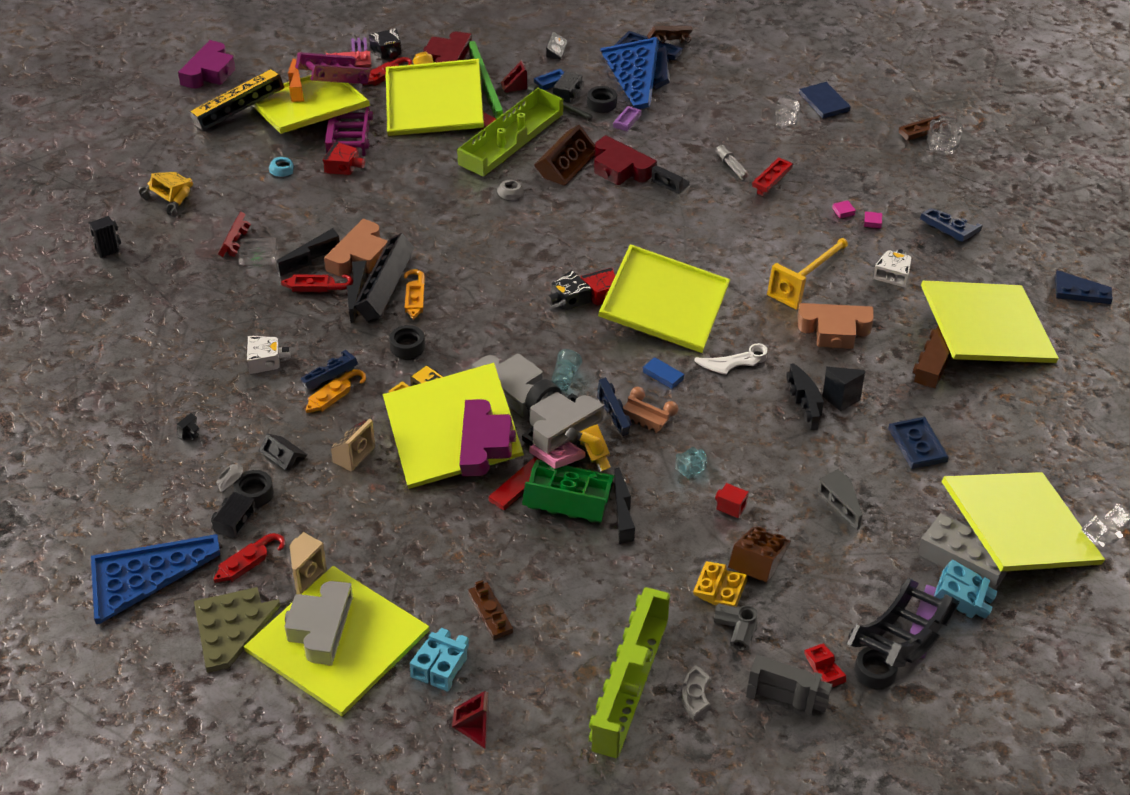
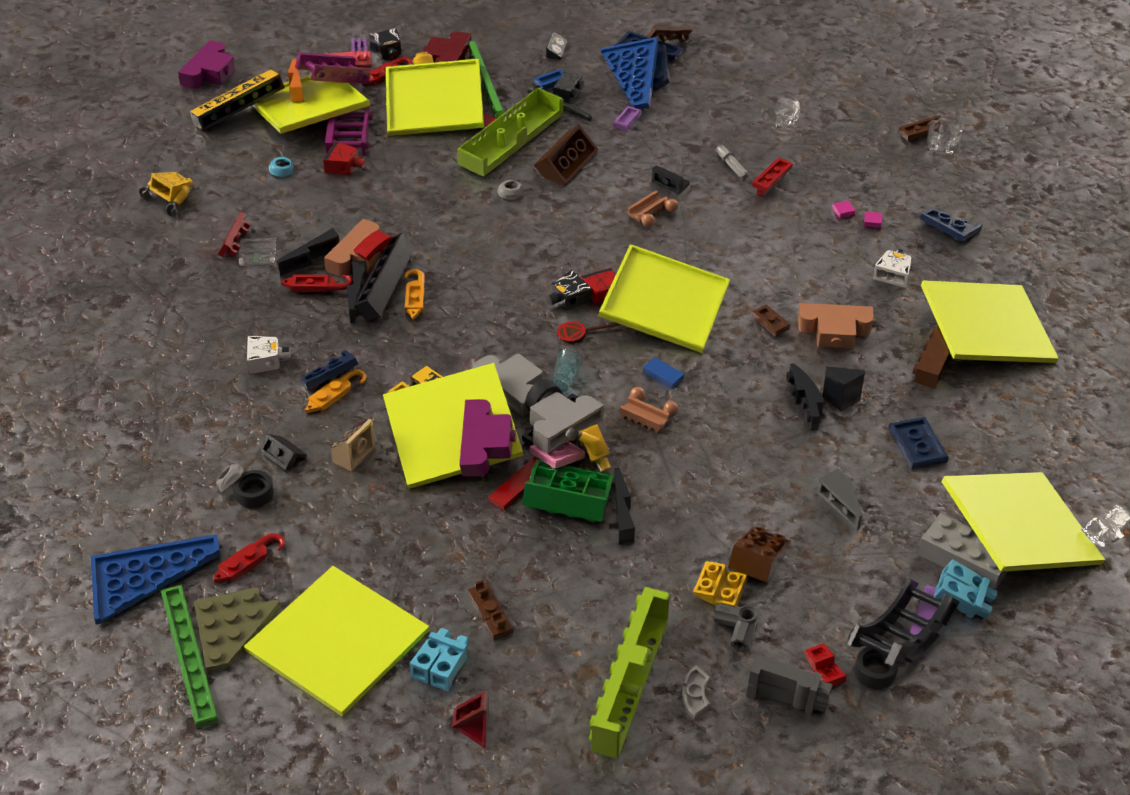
black brick [89,216,121,258] -> none
black tile [176,413,199,440] -> none
black brick [211,492,256,539] -> none
light grey brick [285,581,353,665] -> none
tan slope [290,532,327,594] -> none
black tyre [389,325,425,359] -> none
dark red slope [500,61,527,93] -> none
black tyre [587,86,617,113] -> none
dark red brick [594,135,657,185] -> none
dark blue wing [597,377,632,436] -> none
clear light blue brick [675,447,707,479] -> none
white piece [694,343,768,375] -> none
red brick [715,483,749,518] -> none
yellow tile [767,238,848,310] -> none
dark blue tile [799,81,851,119] -> none
dark blue wing [1055,270,1113,304] -> none
none -> bright green tile [161,585,219,729]
none -> red slope [353,230,392,261]
none -> piece [557,321,620,342]
none -> nougat gear [627,190,679,227]
none -> reddish brown plate [752,304,790,337]

